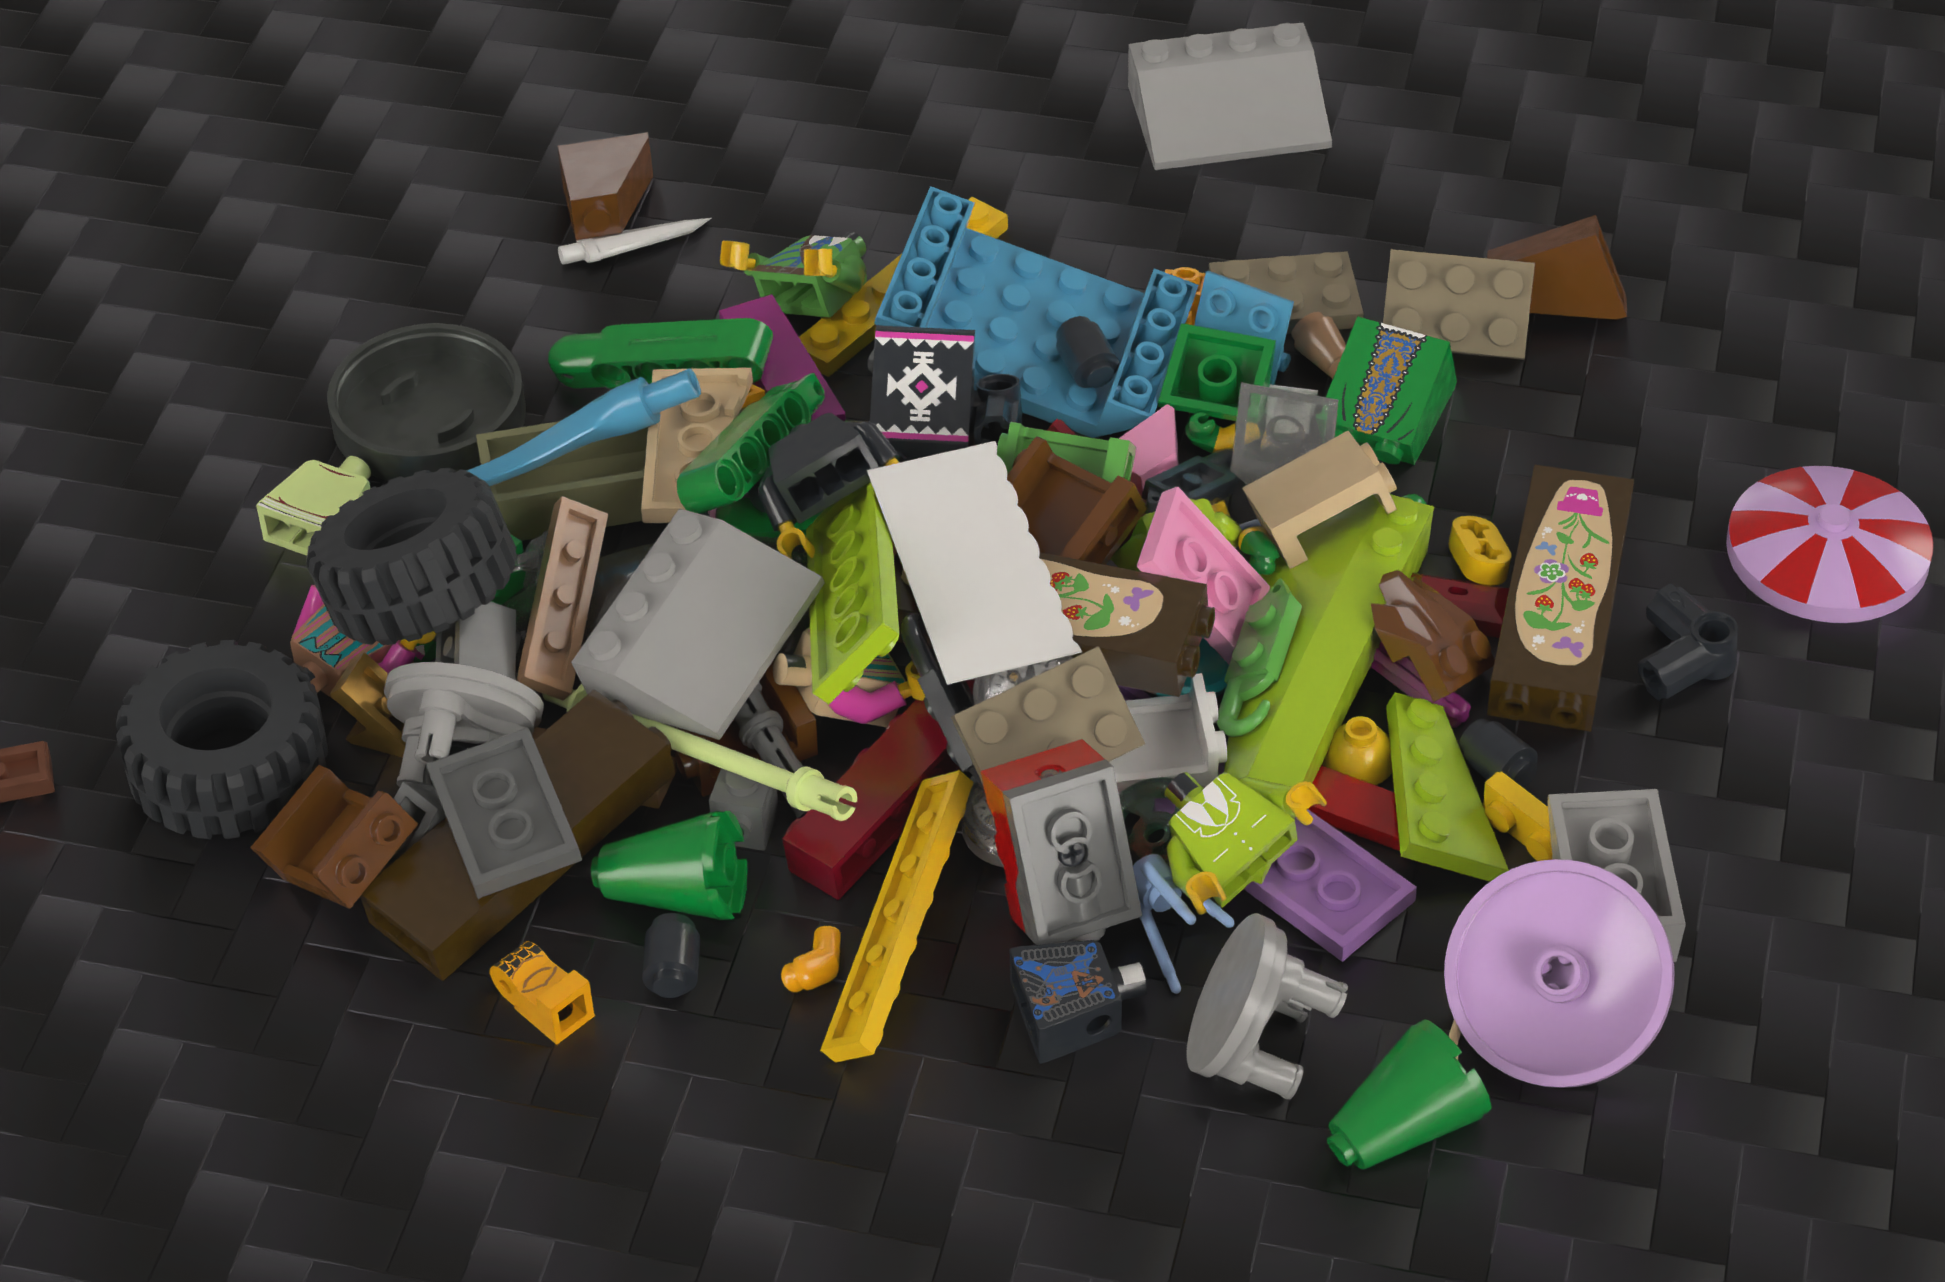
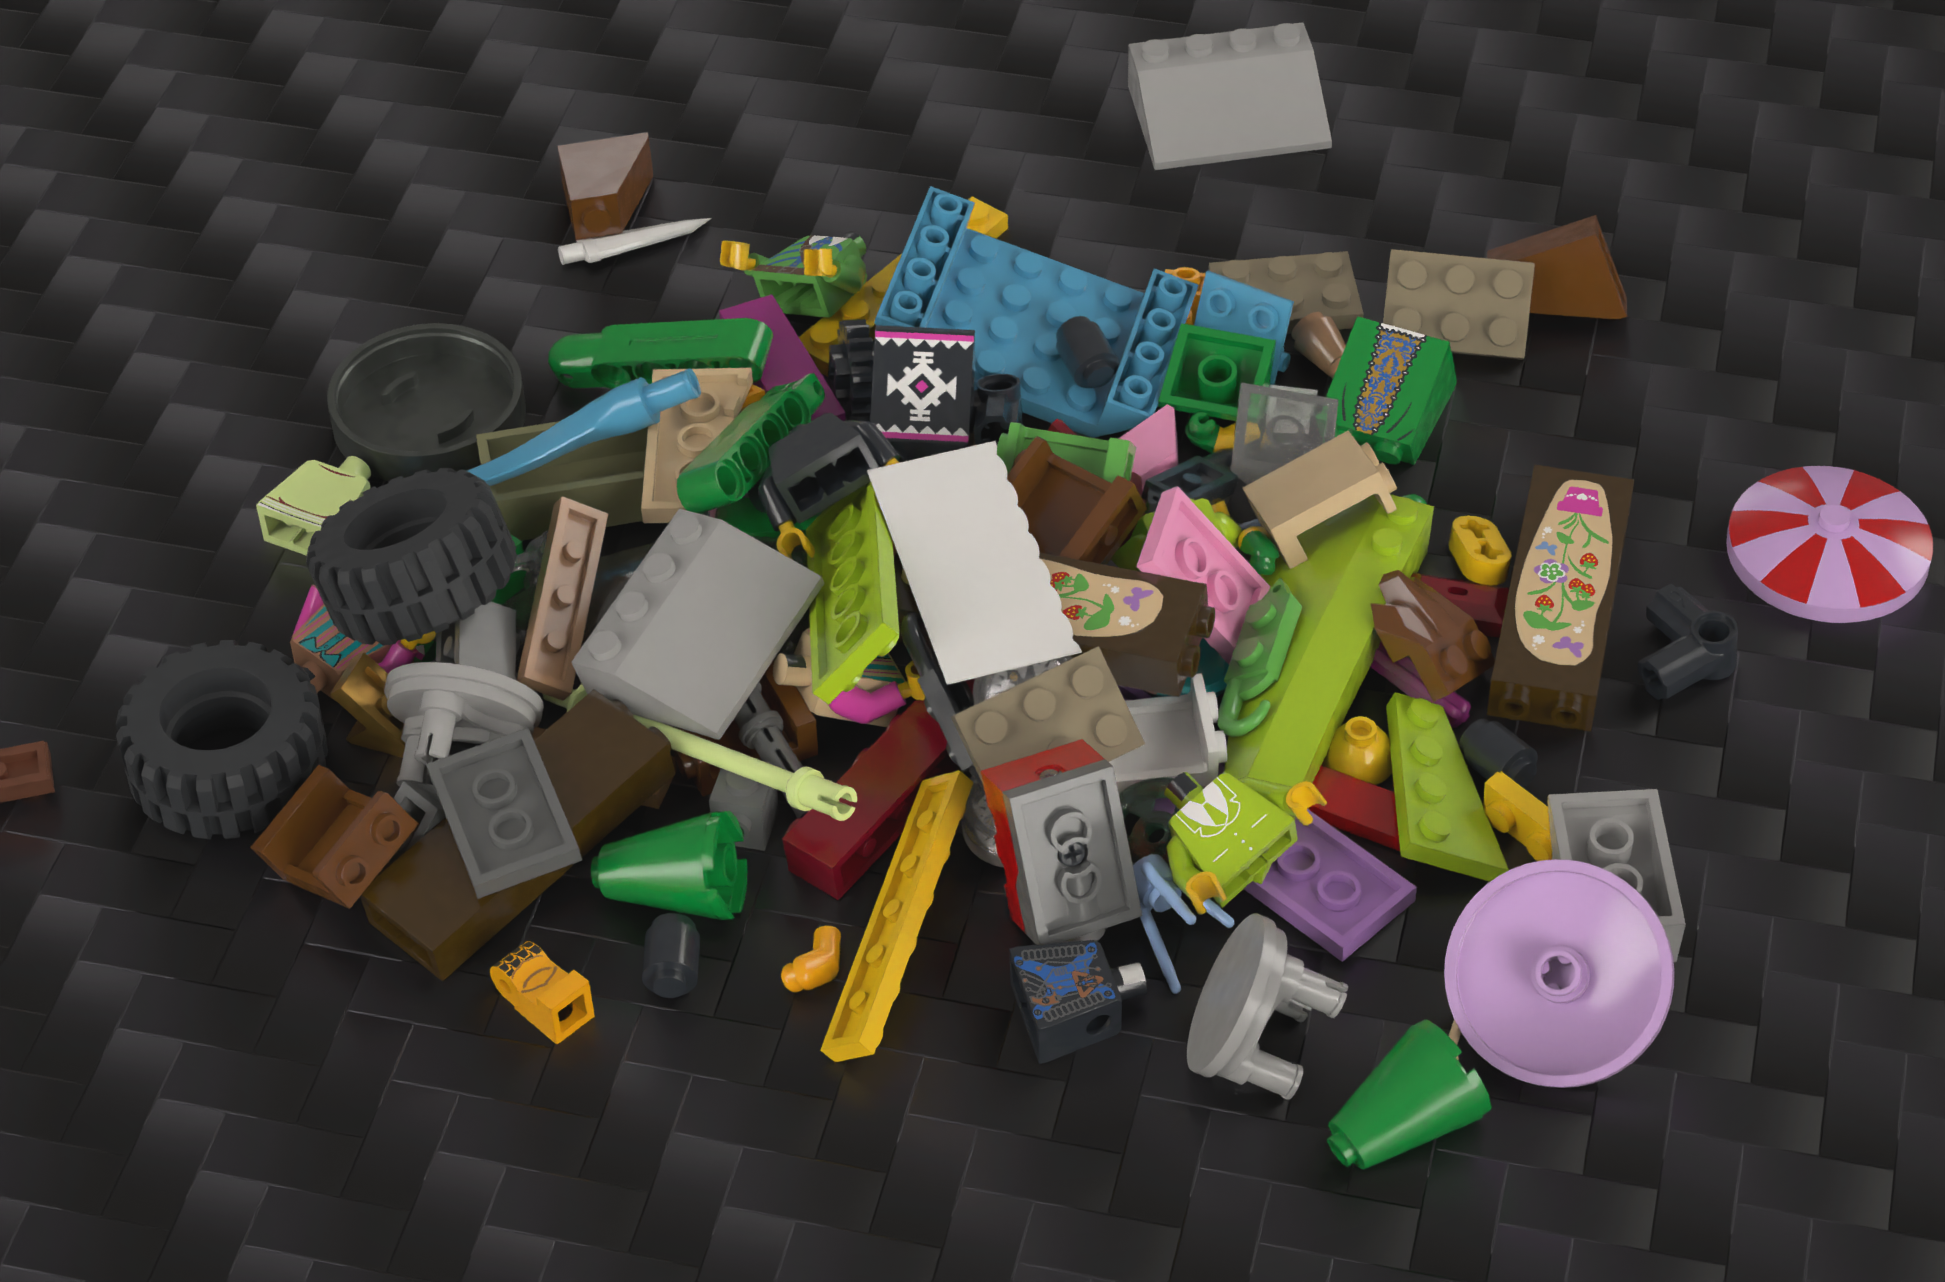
none -> black gear [828,319,875,421]

